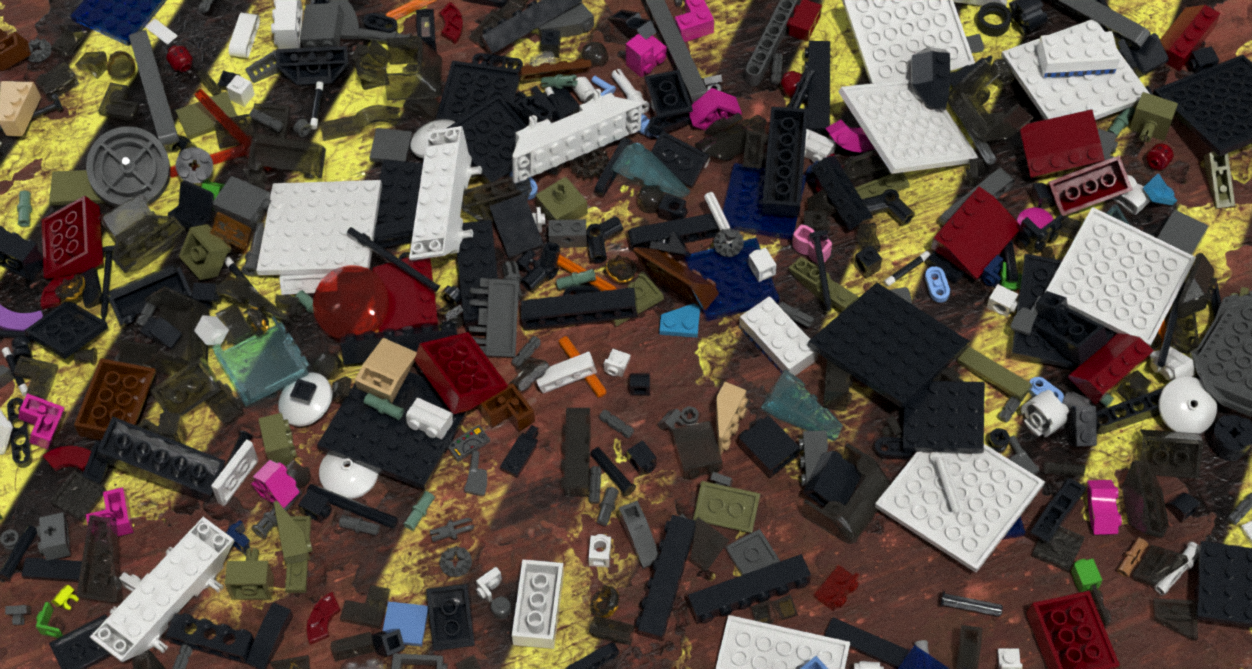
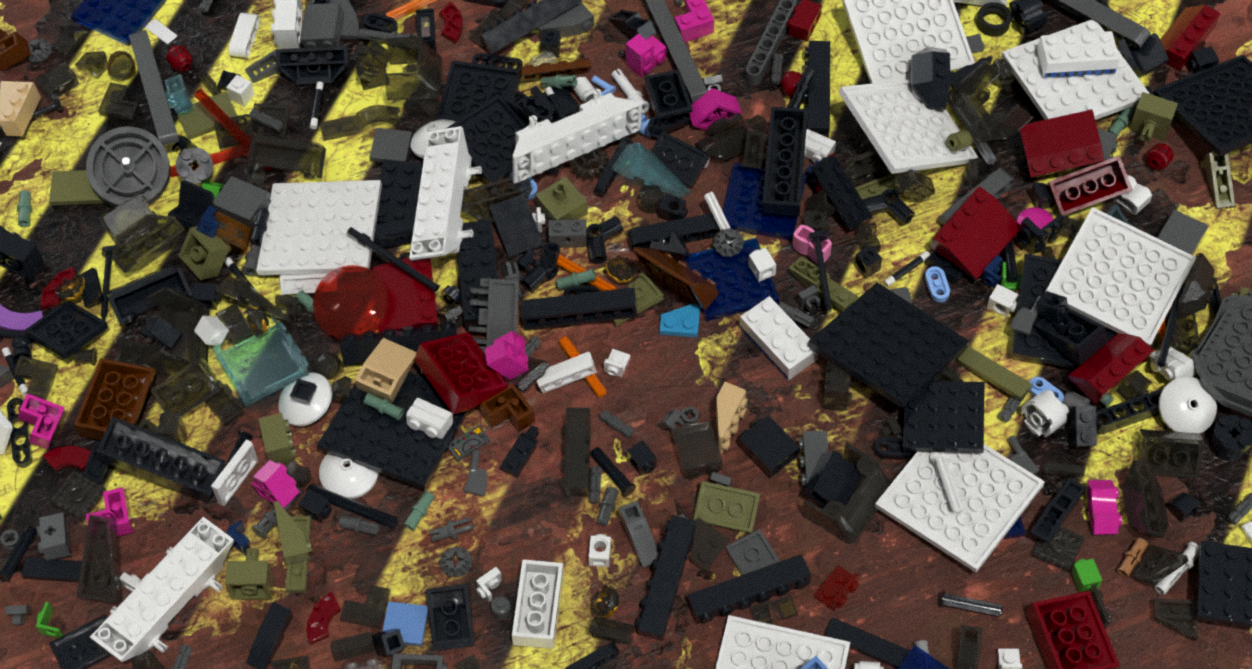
dark red slope [42,196,103,279] -> none
neon yellow tile [51,585,79,610] -> none
dark grey axle [136,292,162,327] -> none
black brick [166,613,254,664] -> none
dark grey bush [293,119,312,137] -> none
clear smoke hair [580,41,609,68] -> none
black brick [630,373,650,396] -> none
clear light blue wedge [761,370,843,441] -> none
dark pink brick [825,120,875,152] -> none
black wheel [988,428,1010,453] -> none
dark azure wing [1143,174,1177,205] -> none
none -> clear light blue brick [164,74,194,114]
none -> dark blue bracket [196,205,220,238]
none -> black pin [250,208,270,246]
none -> dark pink brick [485,331,529,380]
none -> dark grey tile [797,285,820,311]
none -> clear smoke brick [893,169,935,203]
none -> olive brick [946,130,973,152]

